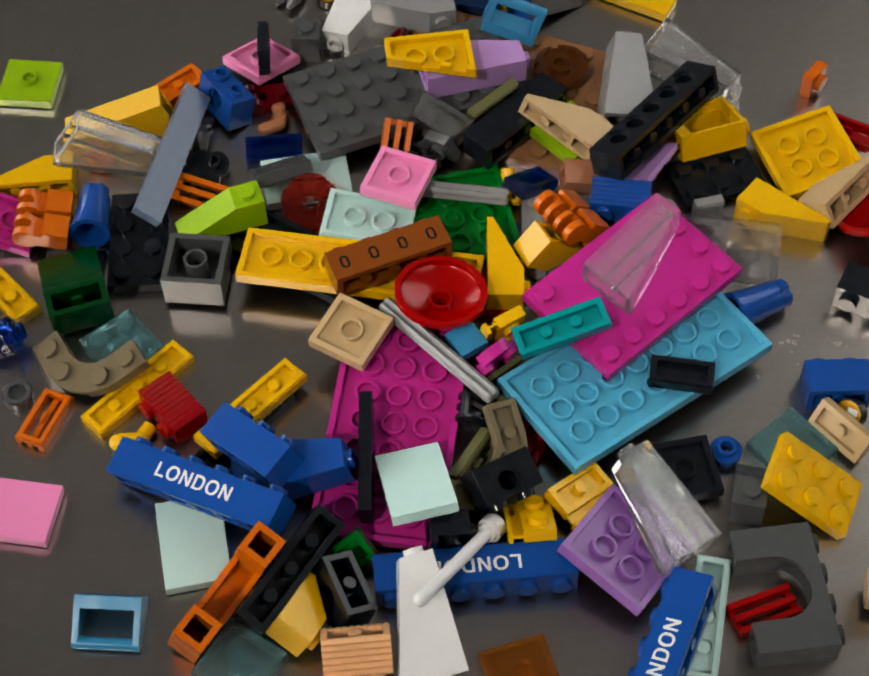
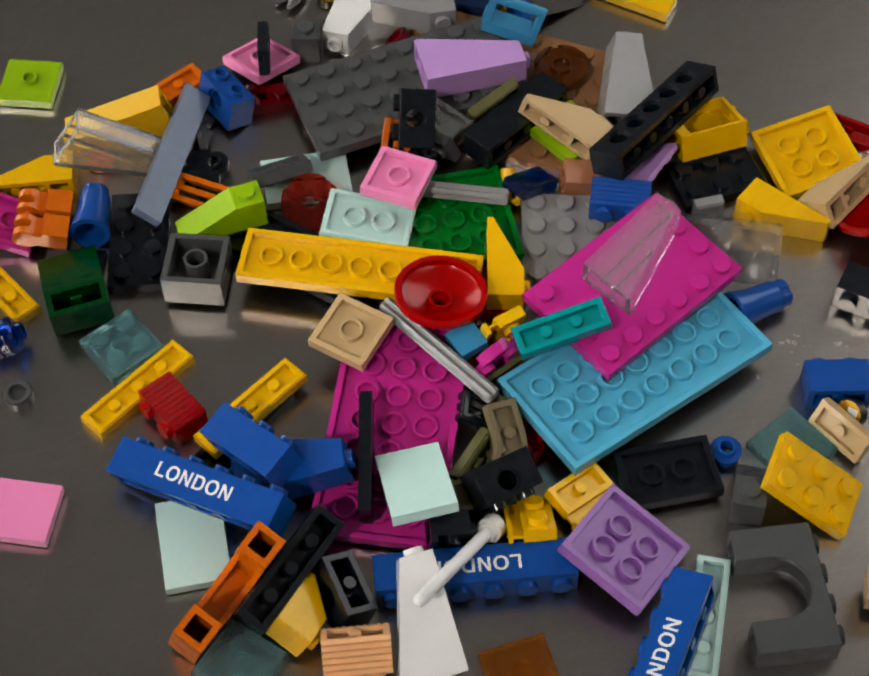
orange tile [15,387,75,452] -> none
dark tan plate [32,330,151,397] -> none
dark azure tile [71,592,149,652] -> none
yellow arm [109,421,157,451] -> none
clear blue tile [245,133,303,165] -> none
nougat arm [257,102,290,138] -> none
dark orange brick [324,215,453,296] -> none
green plate [331,526,379,568] -> none
yellow wing [384,29,476,78] -> none
yellow slope [513,220,583,271] -> none
orange legs [533,189,610,247] -> none
clear slope [612,440,722,576] -> none
clear slope [644,18,743,103] -> none
black tile [648,354,715,395] -> none
red tile [726,583,803,639] -> none
orange plate [799,59,828,99] -> none
none -> black brick [392,88,436,148]

